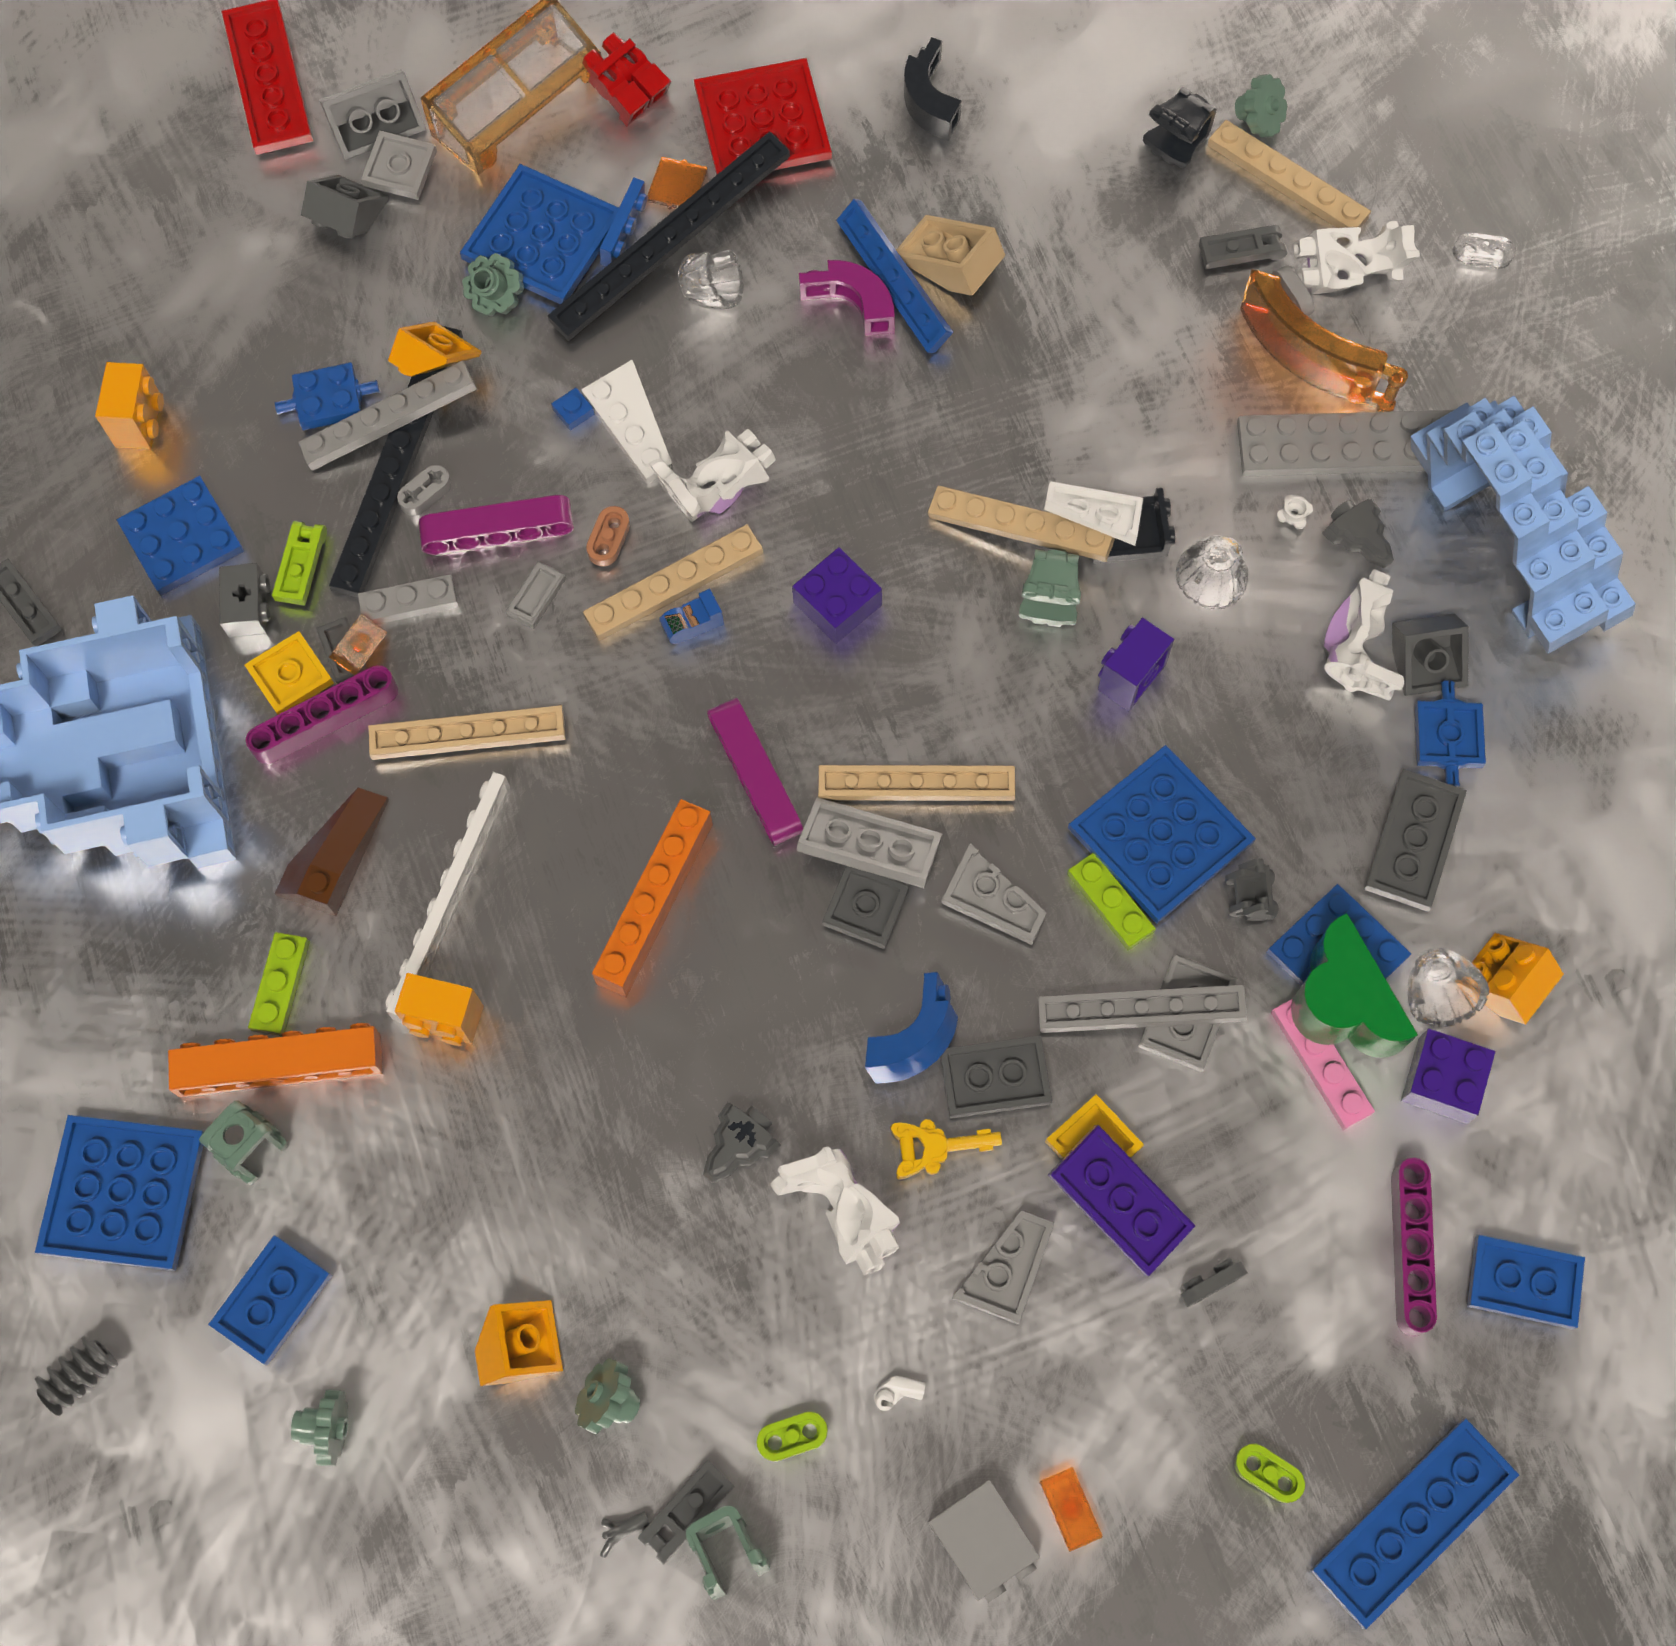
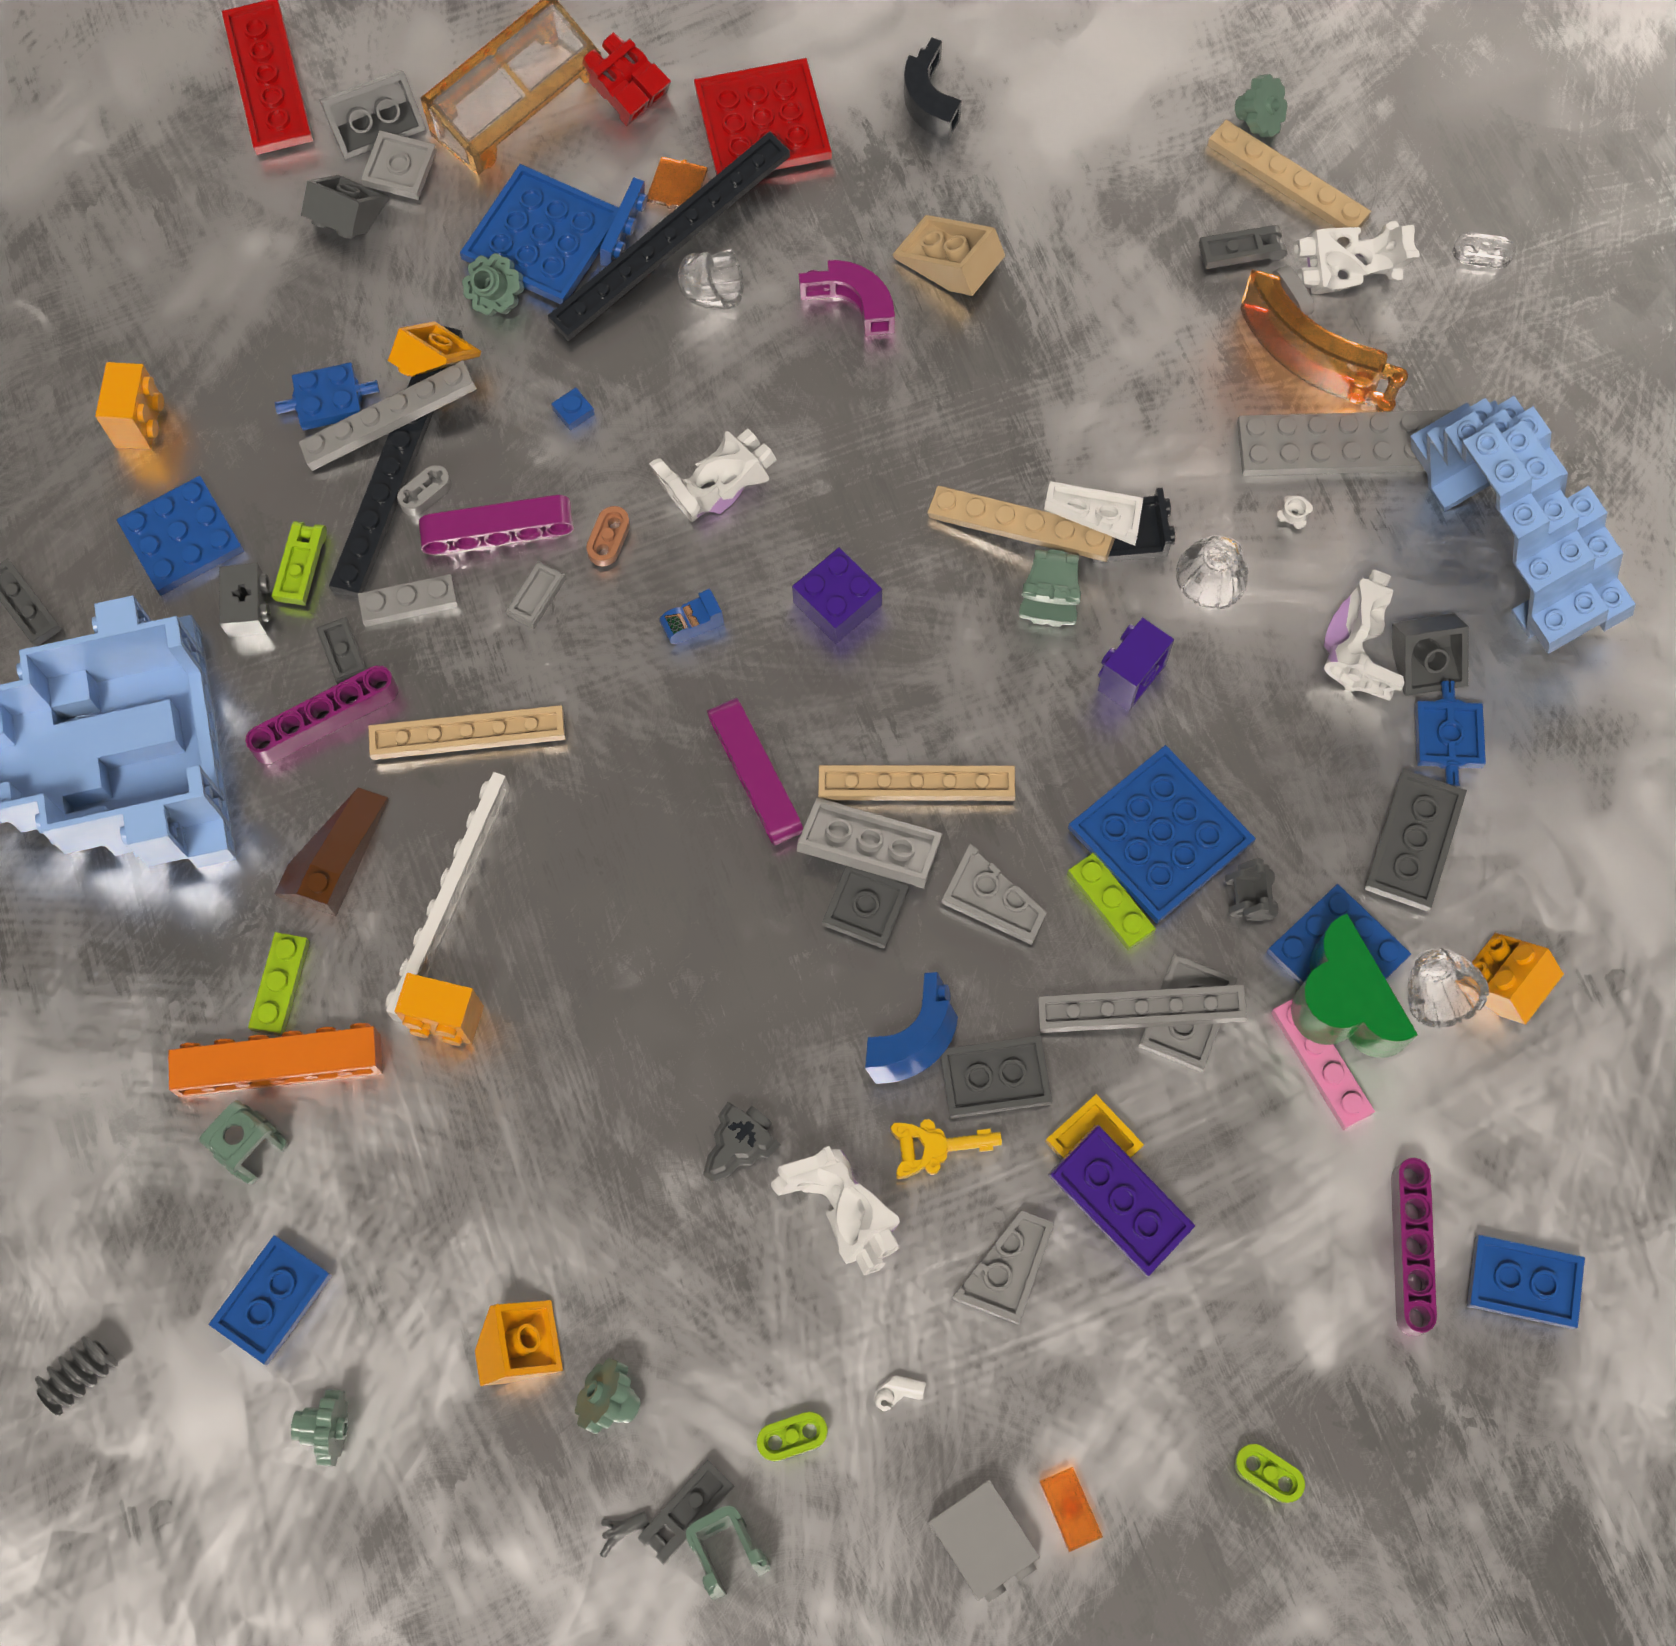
blue plate [35,1115,204,1271] -> none
yellow plate [244,631,334,715] -> none
clear orange plate [329,613,388,676] -> none
white wing [581,360,673,485] -> none
tan plate [583,524,763,641] -> none
orange brick [592,799,713,998] -> none
blue plate [836,199,954,353] -> none
black piece [1143,87,1217,169] -> none
dark grey plate [1180,1258,1248,1308] -> none
blue plate [1310,1418,1519,1629] -> none
dark grey rock [1322,499,1394,568] -> none
dark purple brick [1401,1028,1496,1124] -> none

